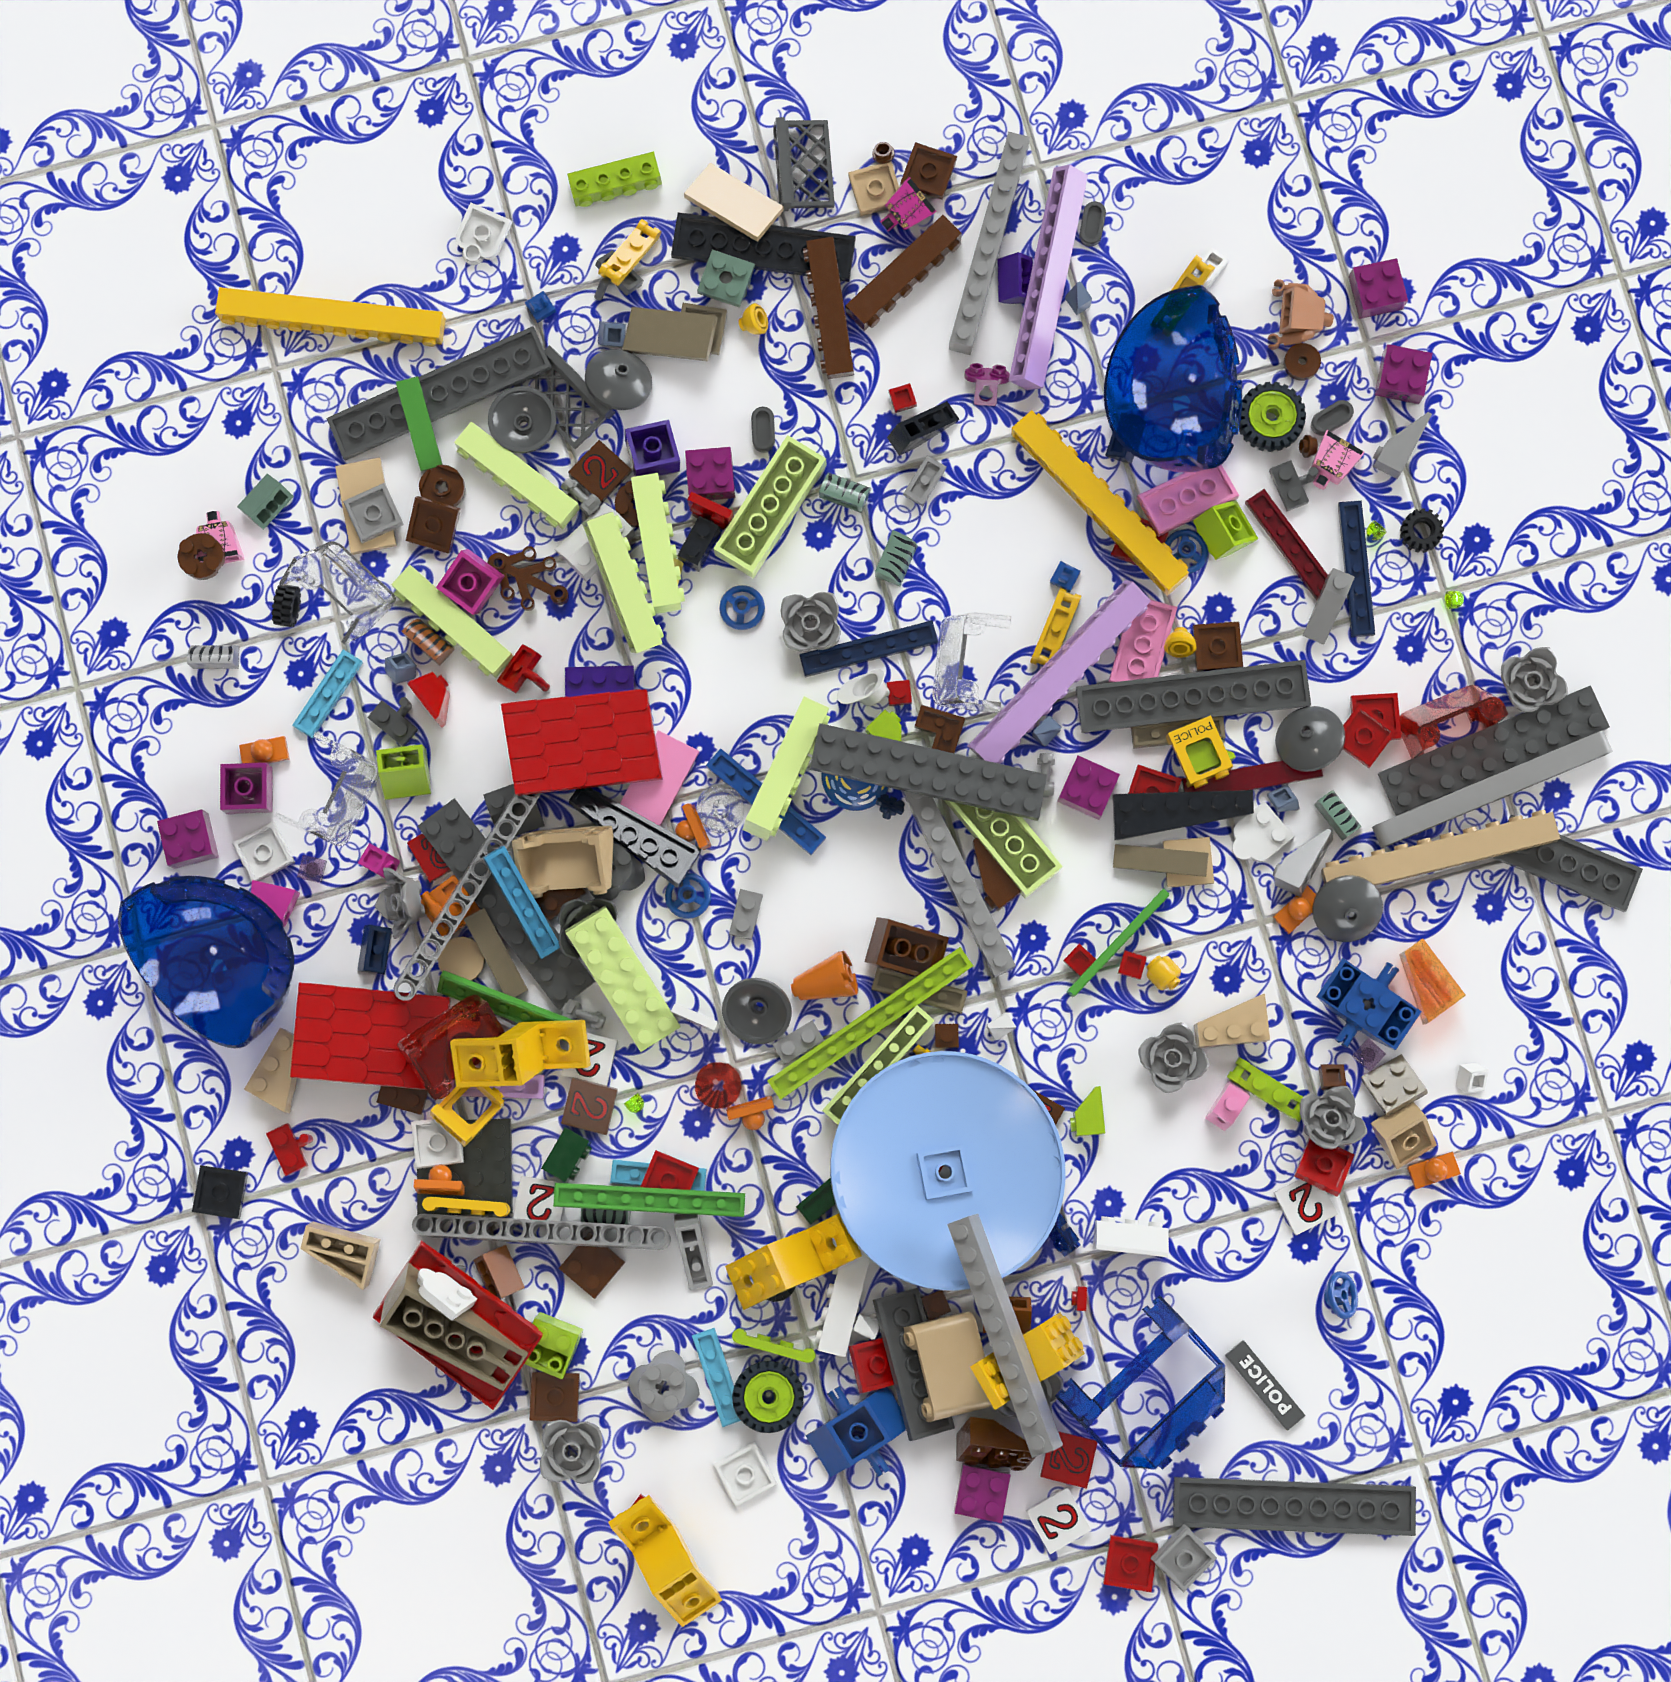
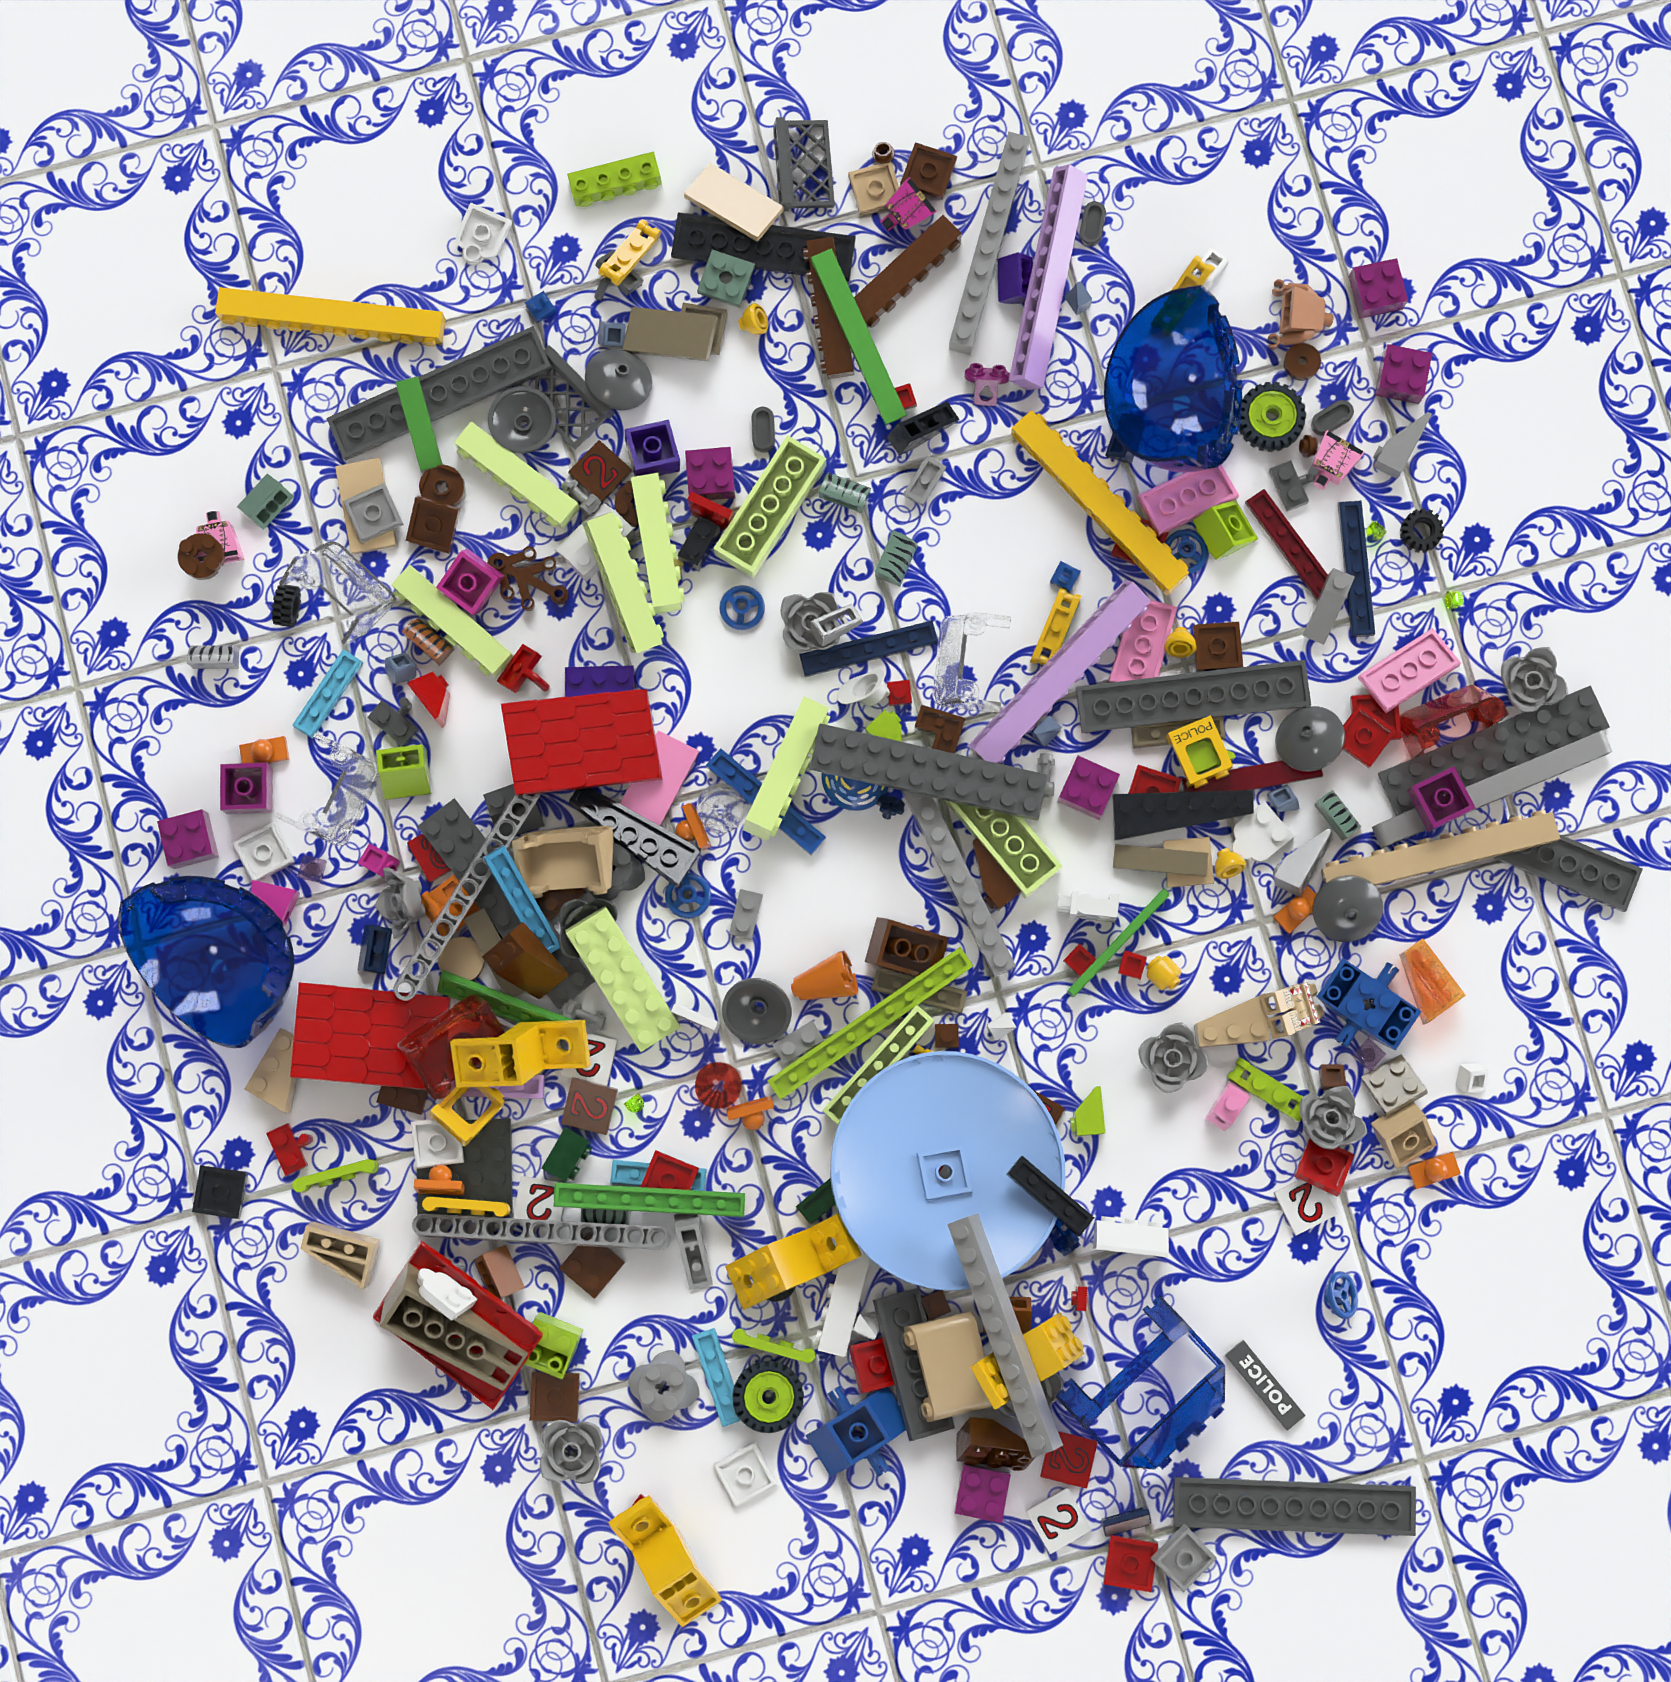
none -> lime plate [292,1159,379,1193]
none -> reddish brown slope [482,922,569,1000]
none -> bright green tile [810,248,907,426]
none -> light grey slope [810,603,863,647]
none -> black tile [1006,1156,1095,1237]
none -> white hips [1056,891,1120,923]
none -> slope [1101,1506,1151,1537]
none -> yellow brick [1214,848,1247,879]
none -> tan hips [1259,982,1325,1039]
none -> bright pink tile [1358,628,1461,713]
none -> magenta brick [1407,766,1476,832]

